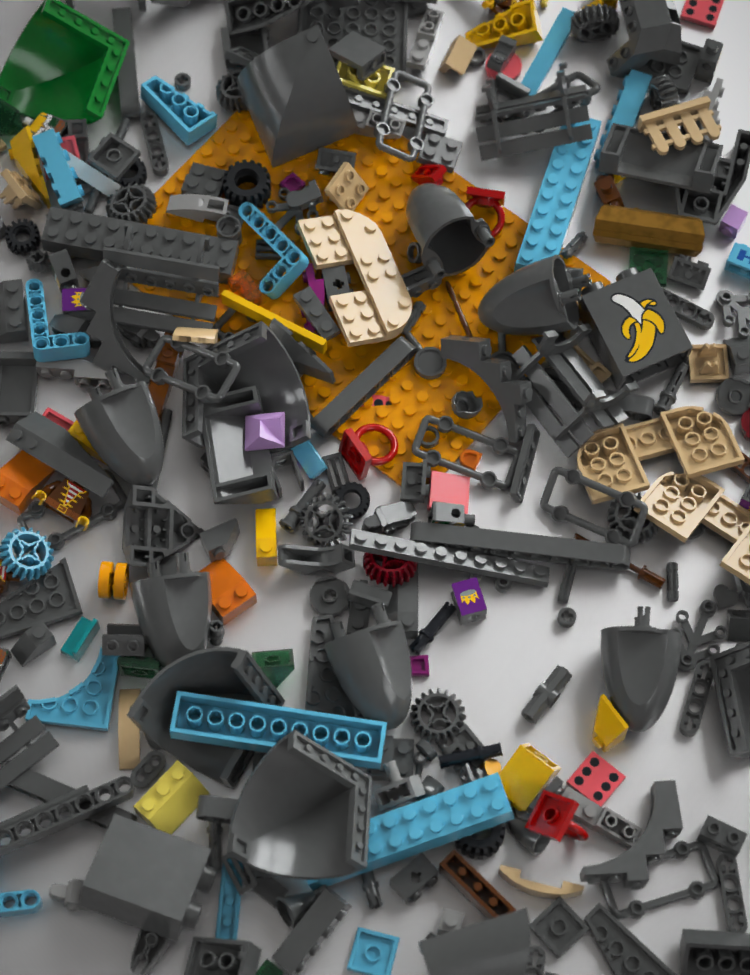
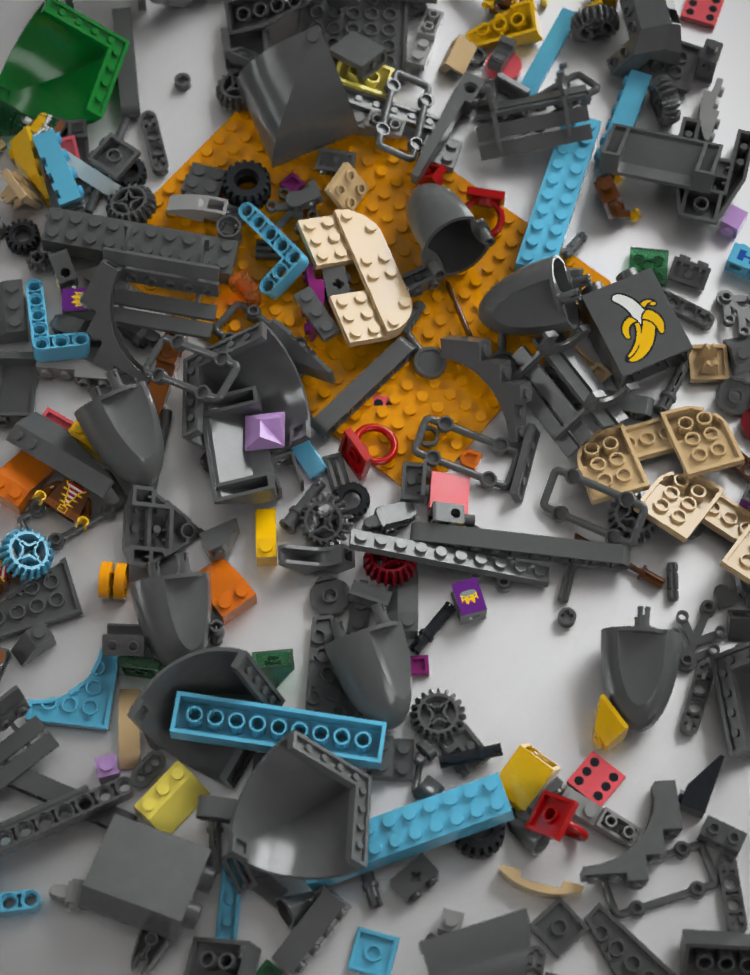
teal panel [61,616,100,662] -> none
medium azure wedge [140,75,218,146] -> none
tan slope [172,327,218,345] -> none
yellow tile [221,289,327,355] -> none
light grey brick [372,760,426,811] -> none
dark grey piece [407,242,422,264] -> none
reddish brown brick [438,849,516,919] -> none
dark grey hair [451,391,483,419] -> none
leg [458,758,501,785] -> none
dark grey piece [521,665,572,724] -> none
pearl gold piece [593,204,705,257] -> none
tan fence [637,96,722,155] -> none
none -> lavender brick [94,753,121,785]
none -> dark grey piece [410,71,486,184]
none -> black slope [678,755,725,819]

